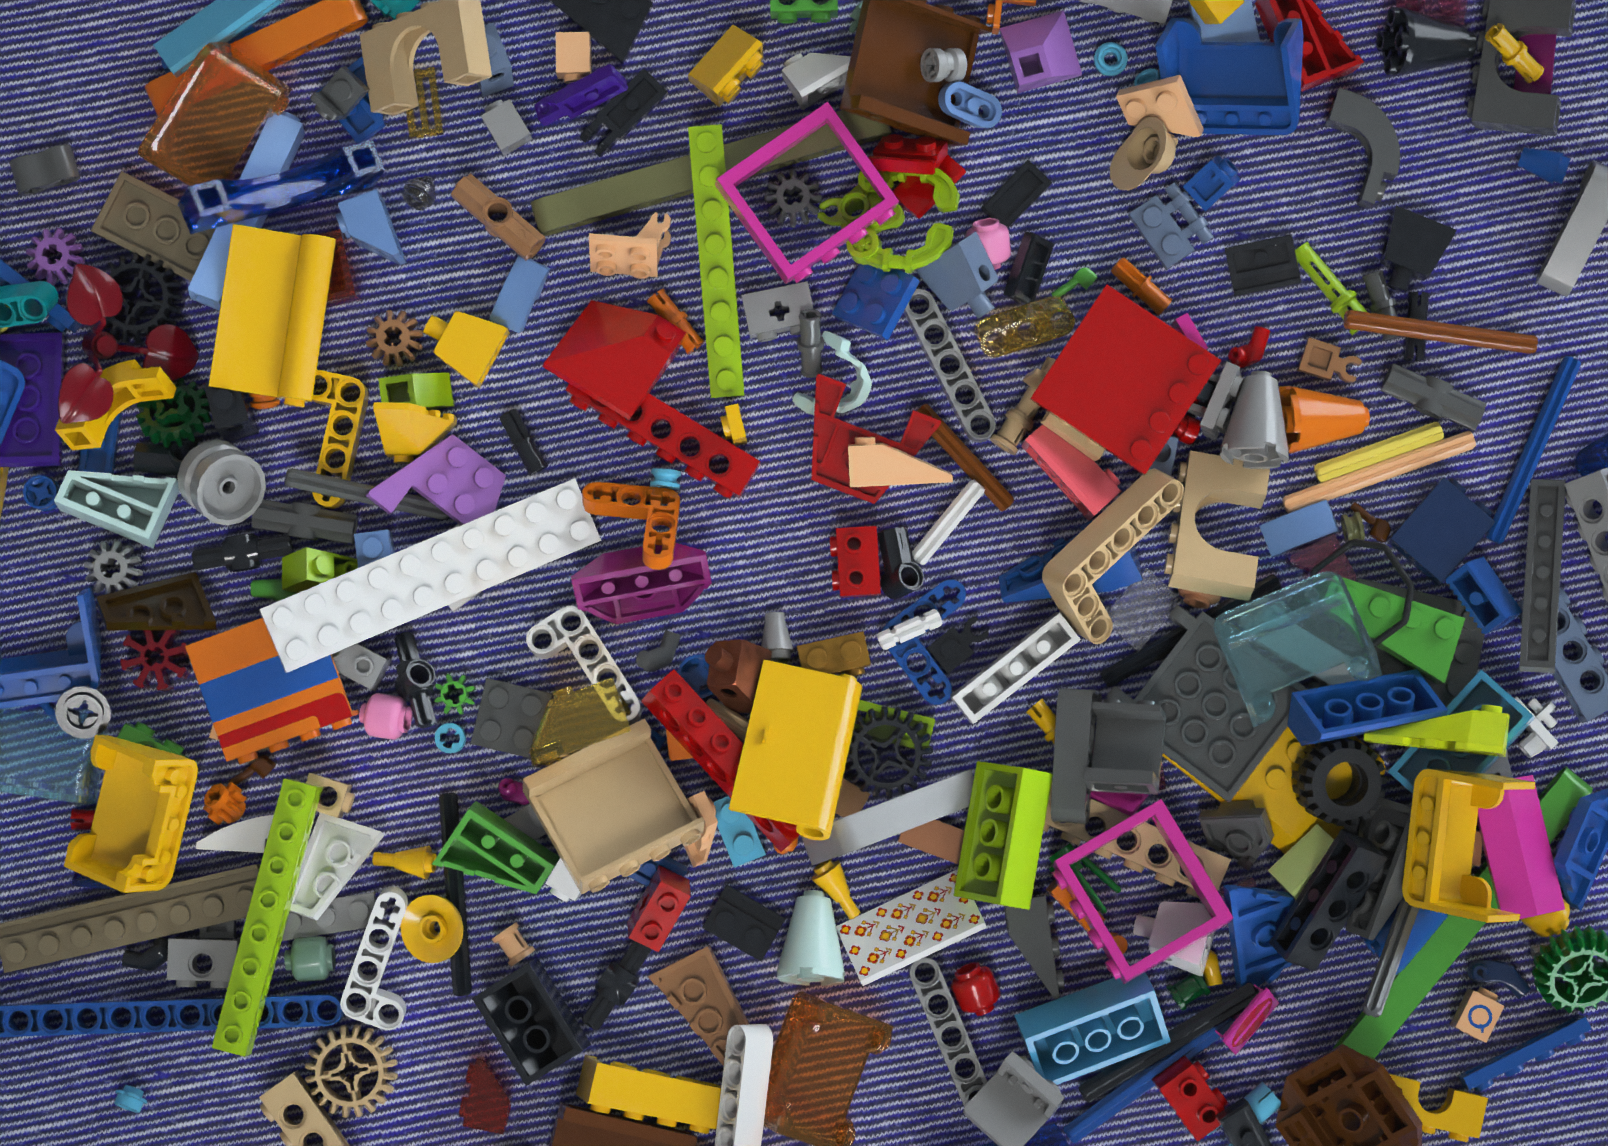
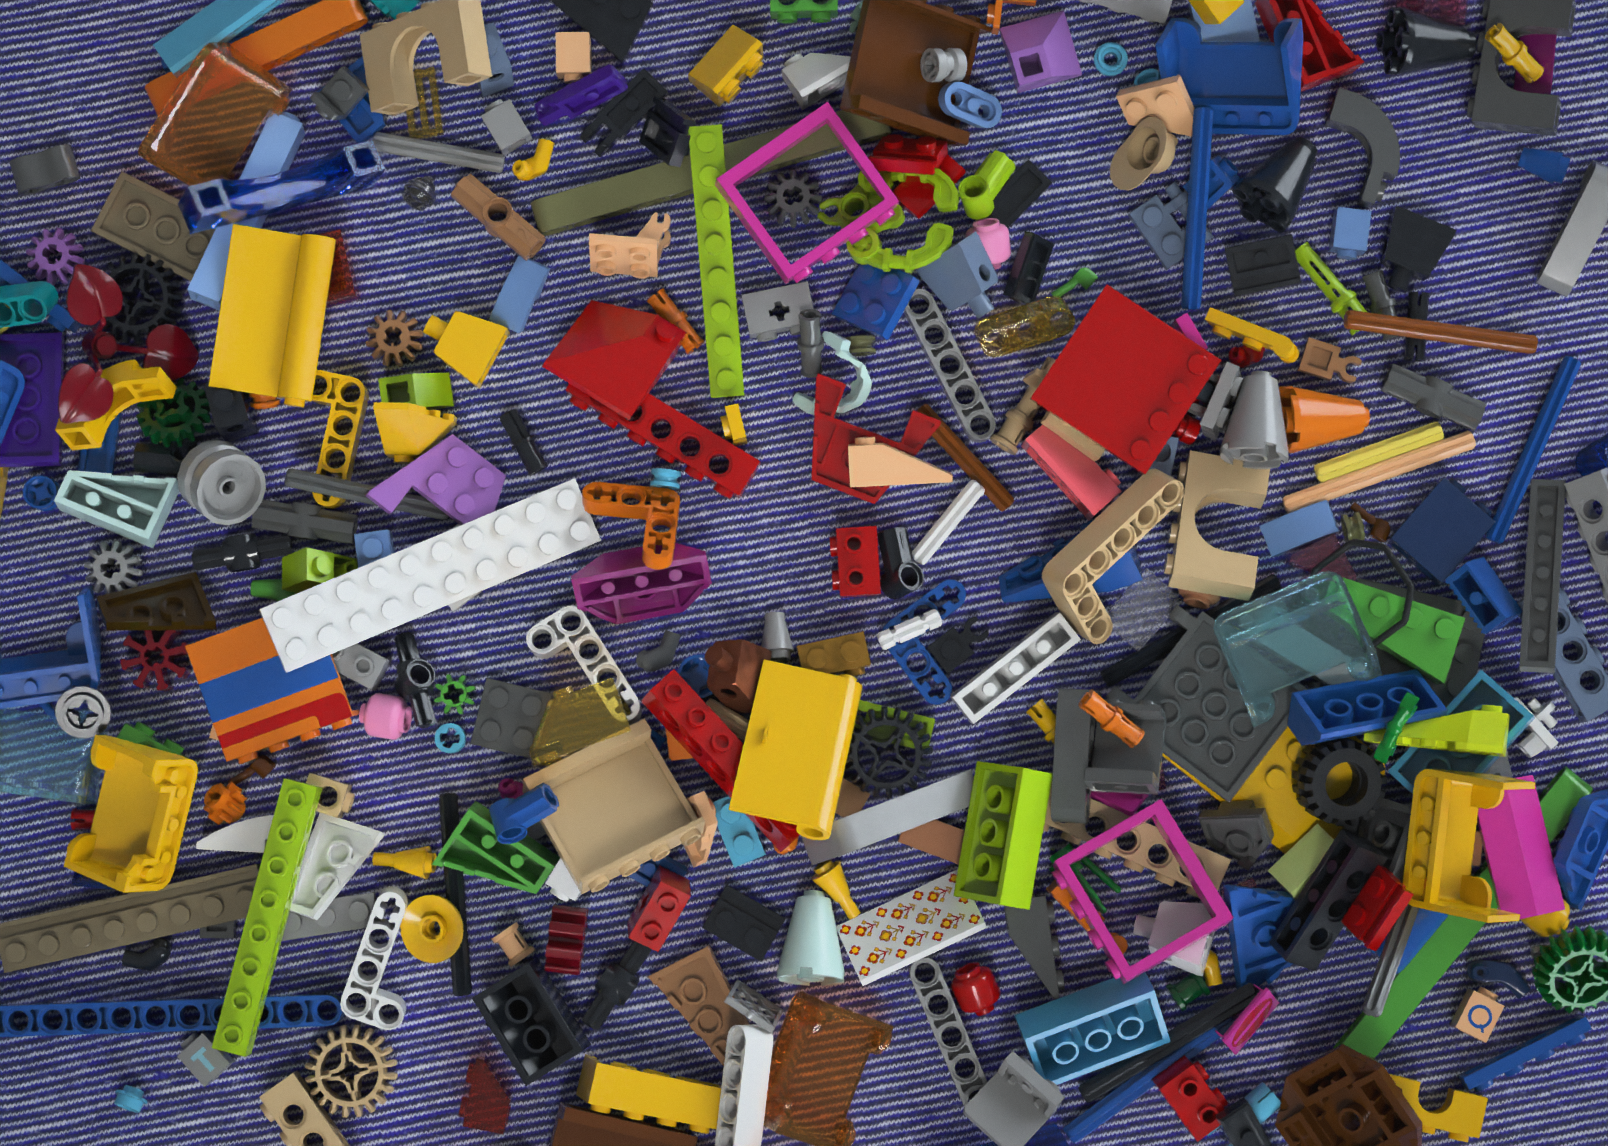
light grey brick [167,937,240,988] -> none
sand green head [284,936,336,982] -> none
medium blue slope [335,189,407,265] -> none
orange axle [1111,258,1173,316] -> none
none -> light grey brick [177,1031,235,1087]
none -> light grey axle [372,132,505,173]
none -> blue piece [489,783,559,844]
none -> yellow arm [512,139,555,181]
none -> dark red gear [545,904,589,975]
none -> black plate [639,96,696,167]
none -> light grey window [724,979,784,1033]
none -> olive bush [846,335,876,356]
none -> lime piece [958,150,1016,220]
none -> orange pin [1078,689,1145,748]
none -> blue axle [1181,107,1214,310]
none -> yellow plate [1205,307,1299,364]
none -> black cone [1232,137,1318,233]
none -> medium blue brick [1328,207,1372,260]
none -> red plate [1341,865,1414,951]
none -> green arm [1373,692,1420,764]

